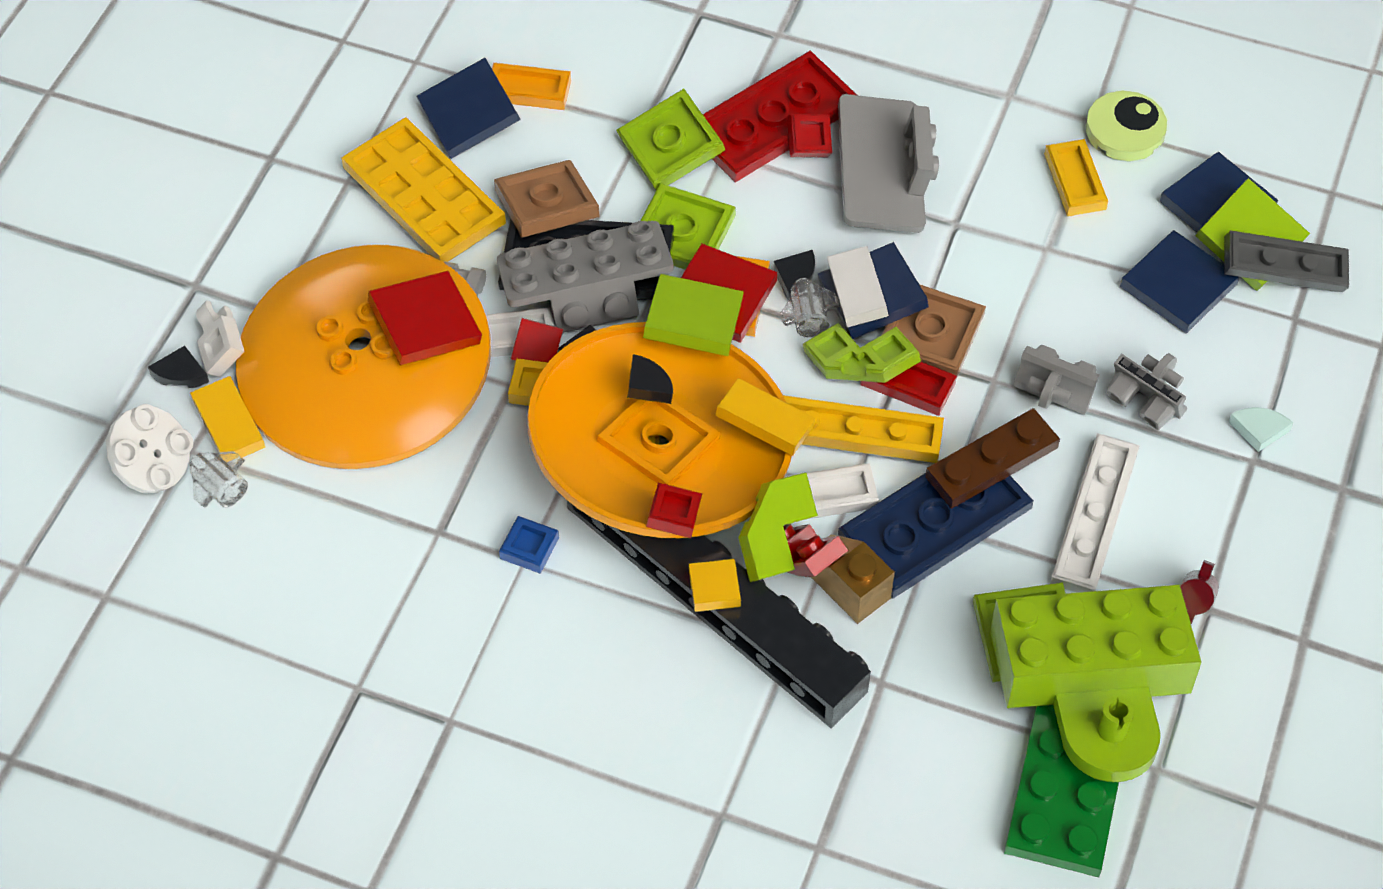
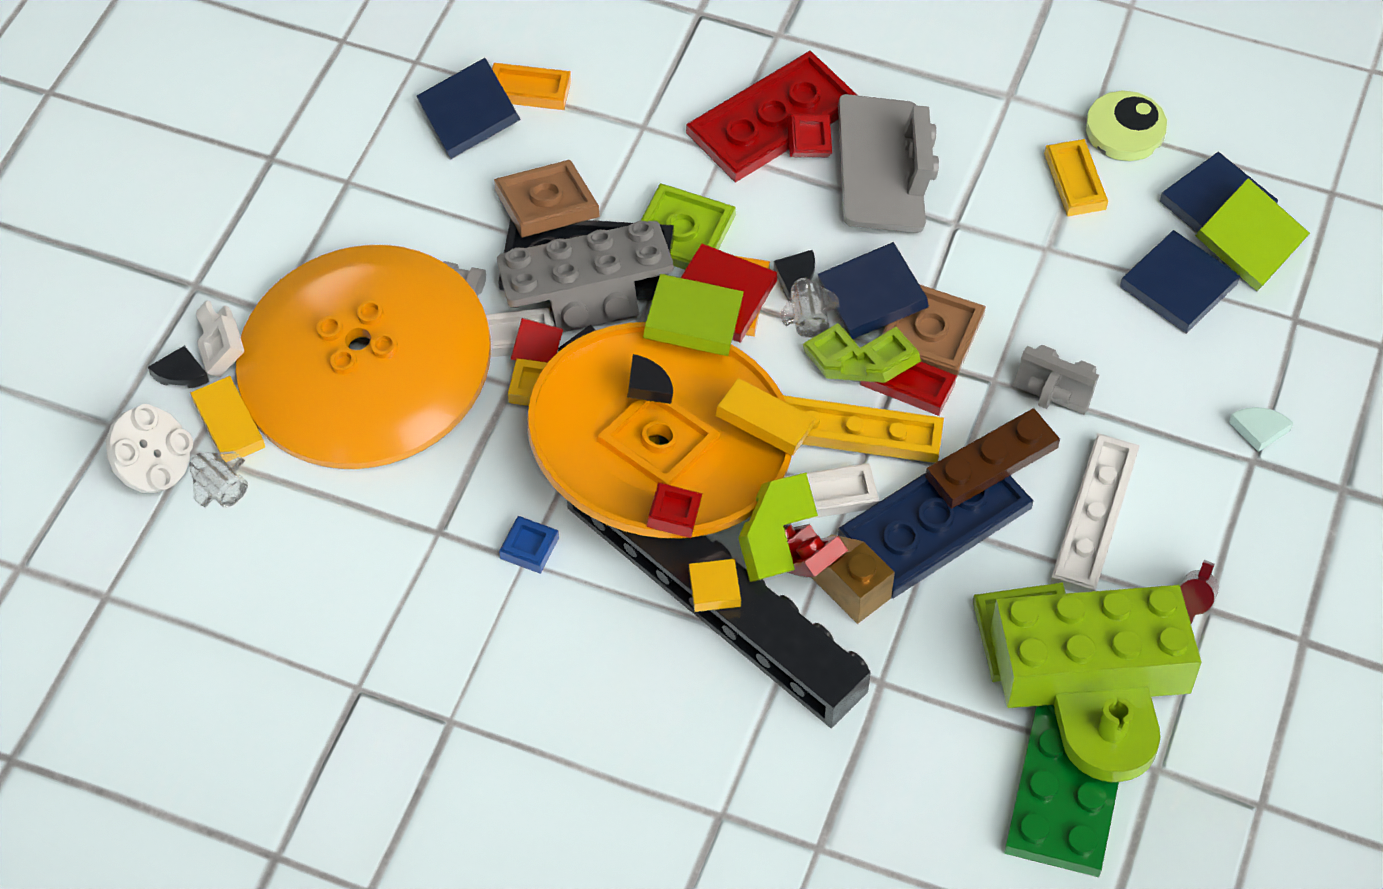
yellow plate [341,117,506,262] -> none
red tile [368,271,482,365] -> none
lime tile [616,88,725,190] -> none
white tile [827,246,889,327] -> none
light grey hips [1107,353,1187,430] -> none
dark grey tile [1224,230,1349,293] -> none

